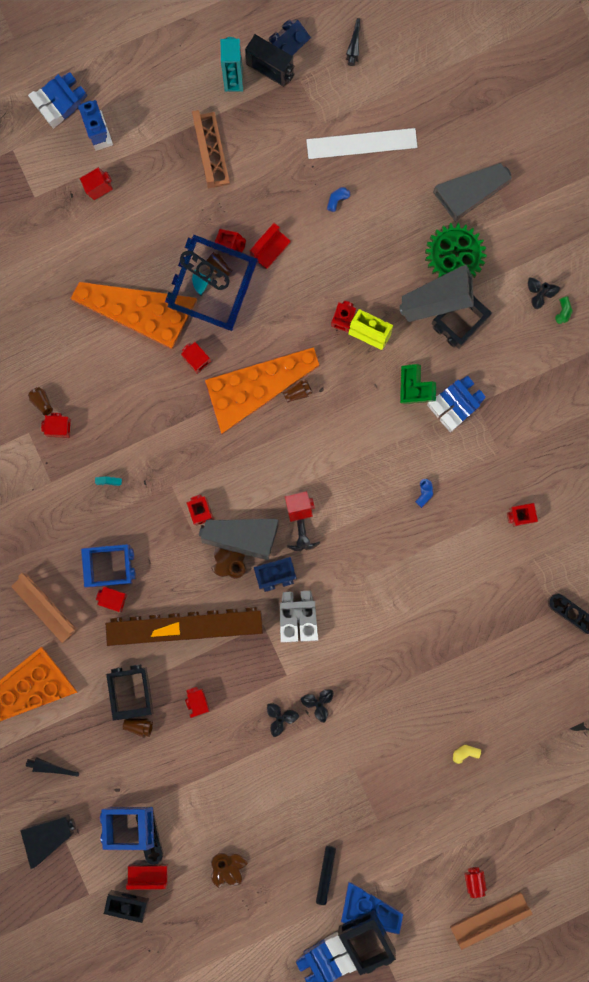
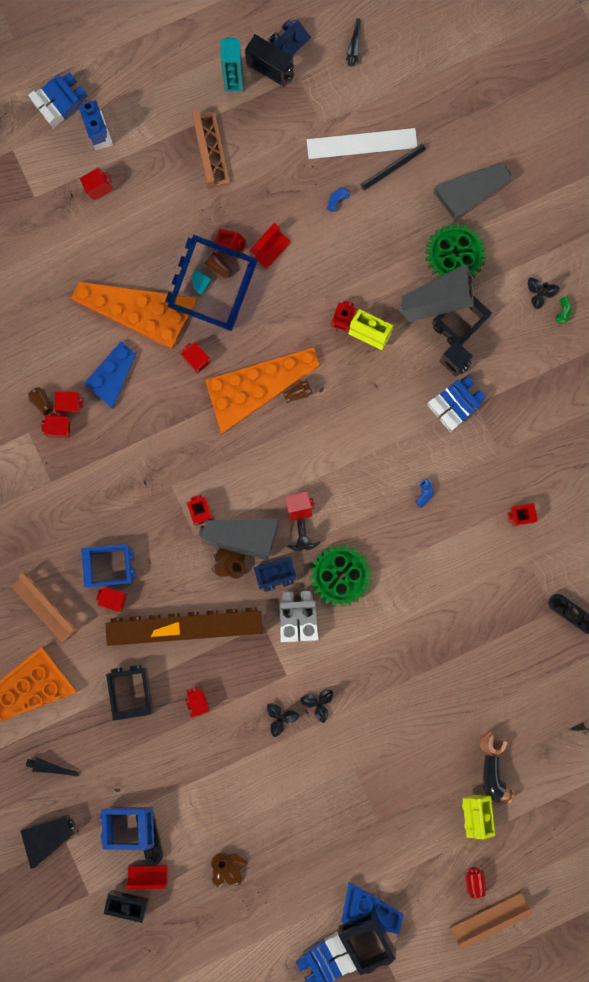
teal tile [95,476,122,486] -> none
reddish brown cone [123,719,153,738] -> none
black beam [180,251,230,290] -> none
black axle [316,846,336,905] -> none
green plate [400,364,437,404] -> none
light yellow arm [453,745,481,764] -> none
none -> red brick [54,391,84,414]
none -> blue wing [84,341,136,409]
none -> green gear [309,544,372,607]
none -> black bar [360,144,426,191]
none -> black brick [439,340,473,377]
none -> neon yellow brick [462,794,495,840]
none -> piece [479,731,515,804]

